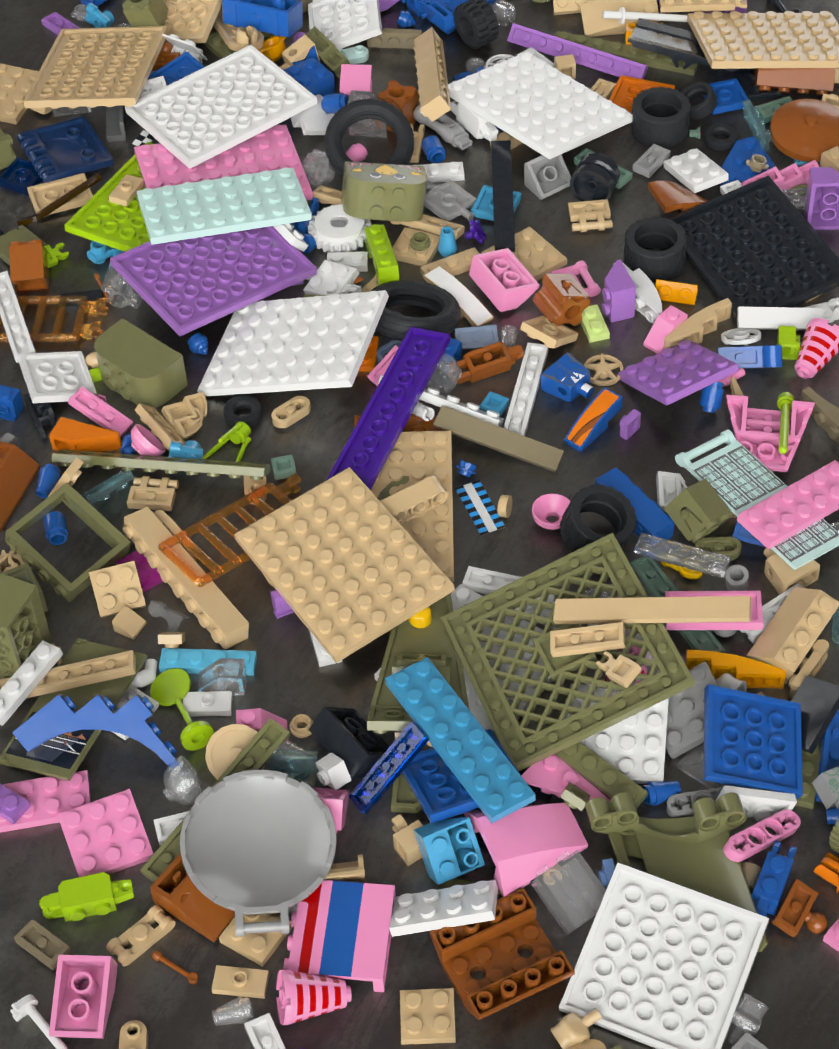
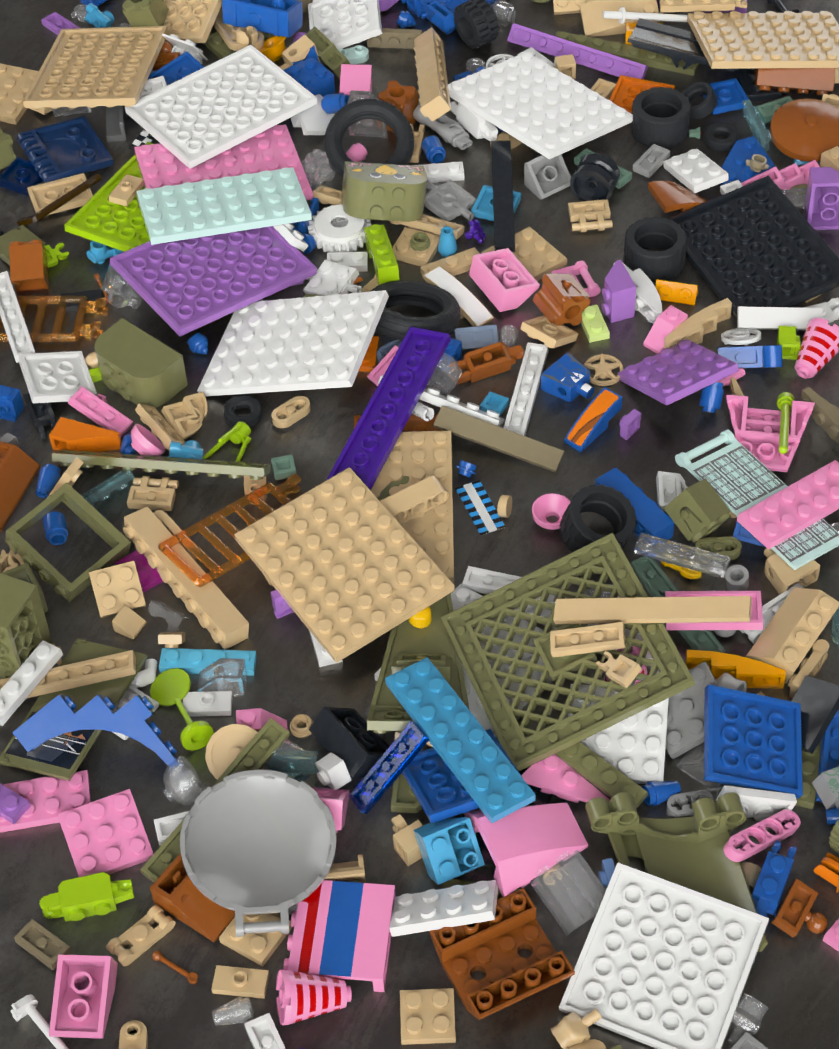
plate [560,782,590,811] -> none

